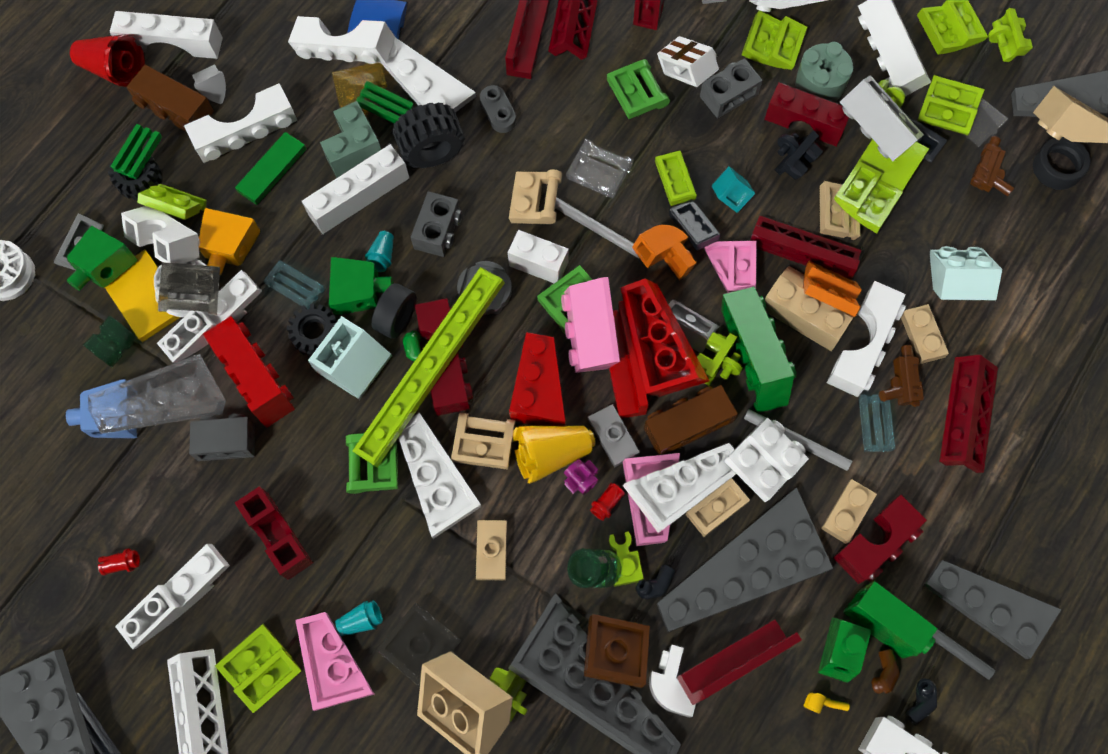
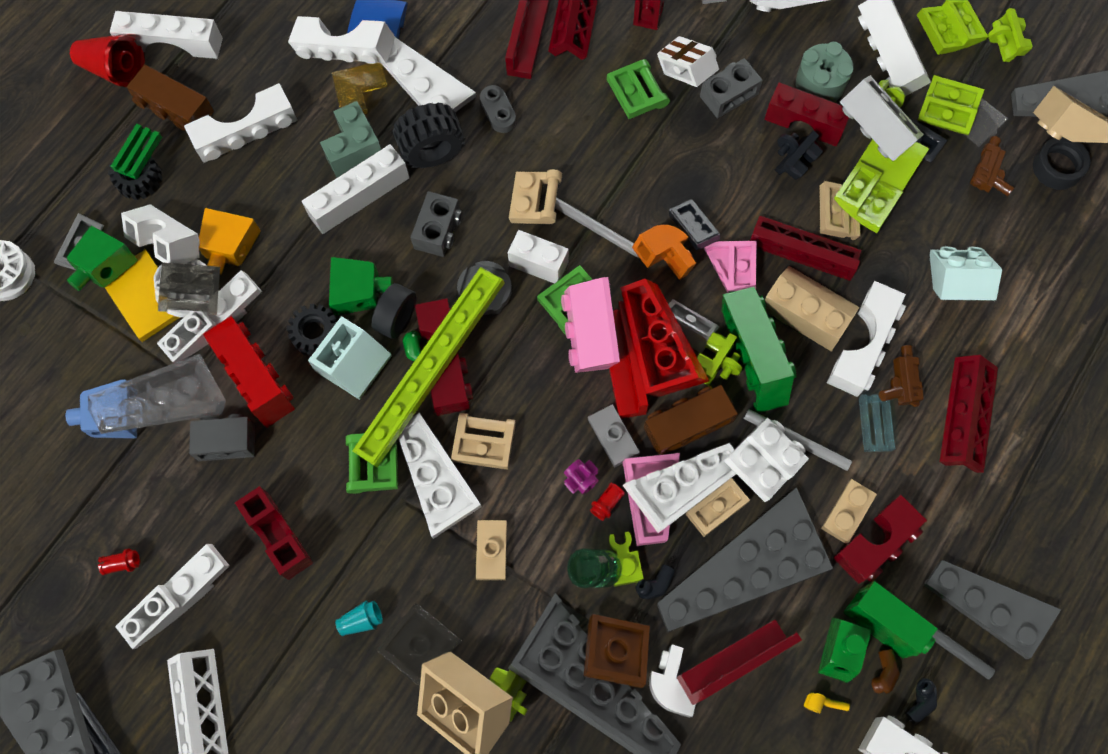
clear green wheel [83,316,138,368] -> none
lime plate [137,184,207,220] -> none
light grey tile [192,64,226,104] -> none
lime slope [215,623,301,713] -> none
green tile [235,132,307,205] -> none
clear light blue tile [264,260,325,309] -> none
bright pink wing [296,612,374,711] -> none
green tile [356,81,413,124] -> none
teal cone [365,231,394,272] -> none
red wedge [509,332,565,426] -> none
yellow cone [513,426,595,484] -> none
clear plate [566,139,634,199] -> none
lime plate [655,151,696,206] -> none
teal panel [712,166,755,213] -> none
lime slope [741,10,807,70] -> none
orange slope [803,260,861,317] -> none
tan plate [901,304,949,364] -> none

